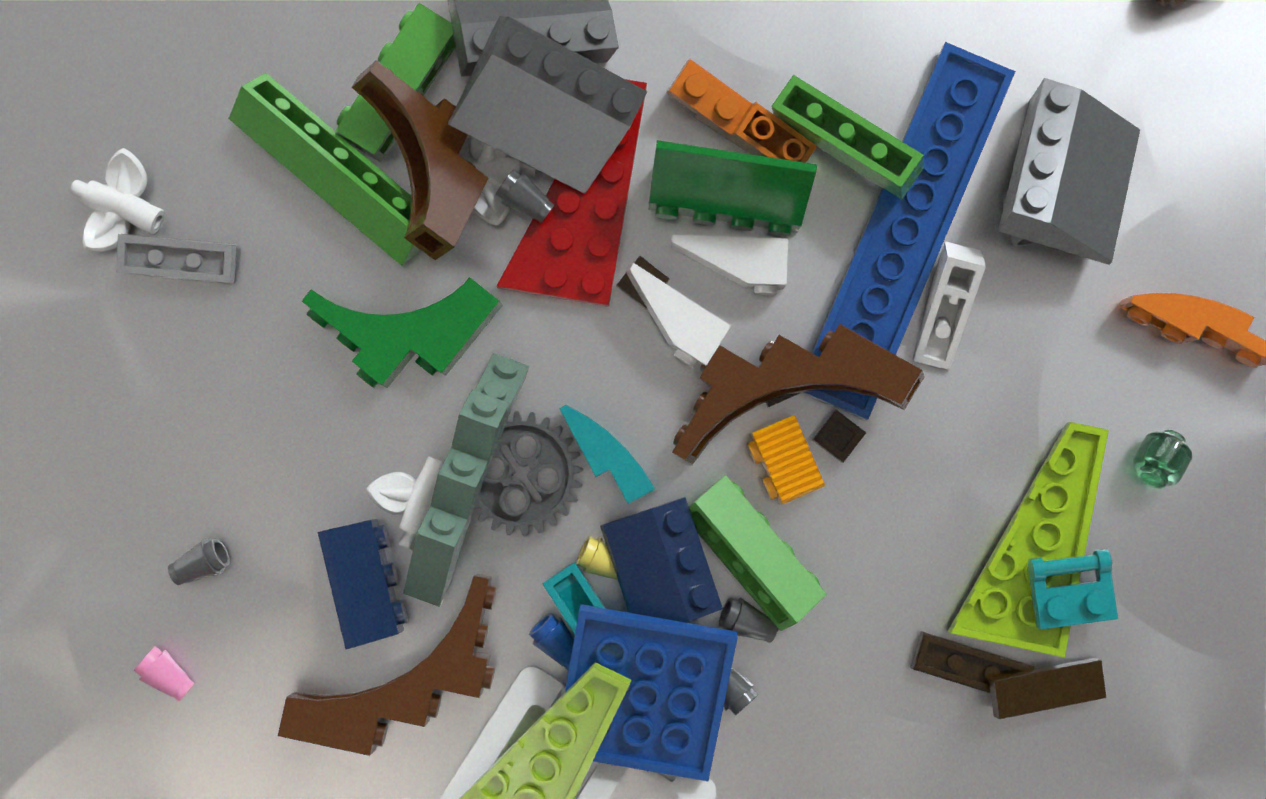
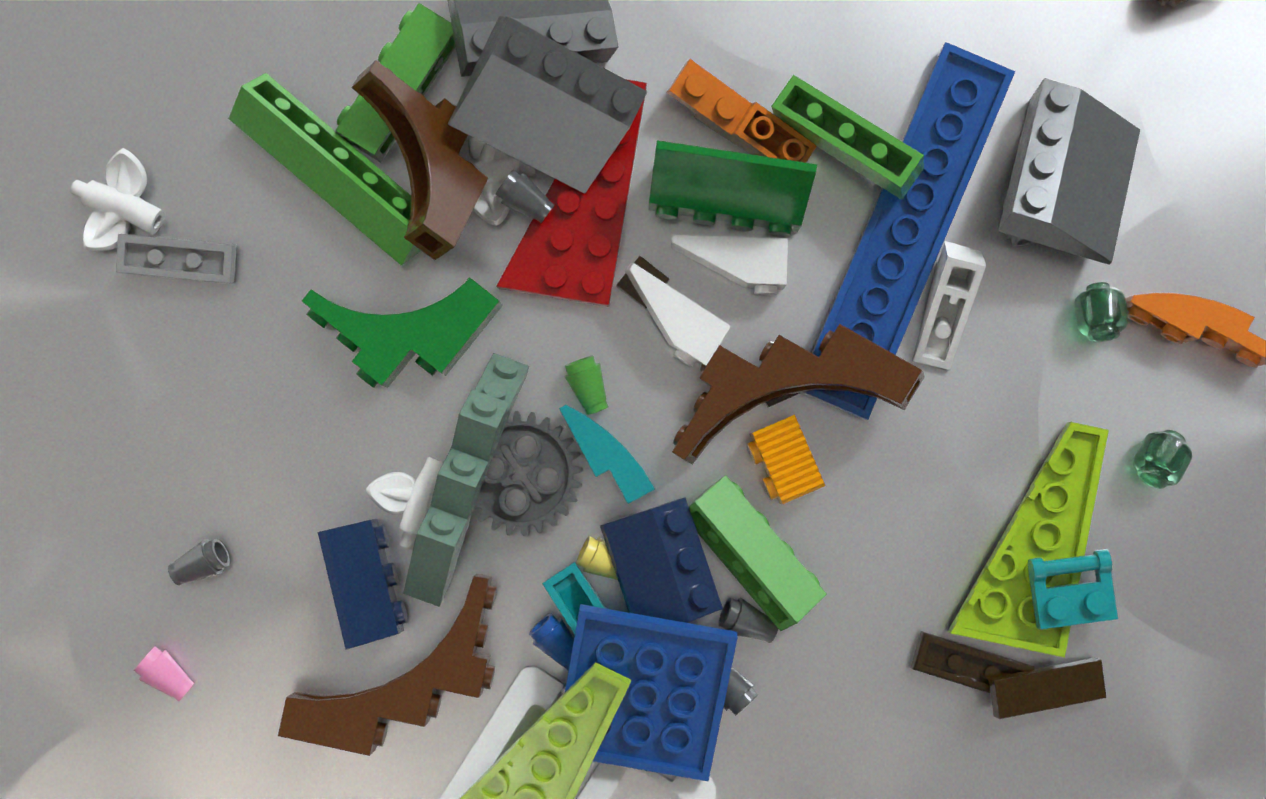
dark brown tile [812,409,866,463] -> none
none -> bright green cone [564,355,608,415]
none -> clear green head [1074,282,1129,342]

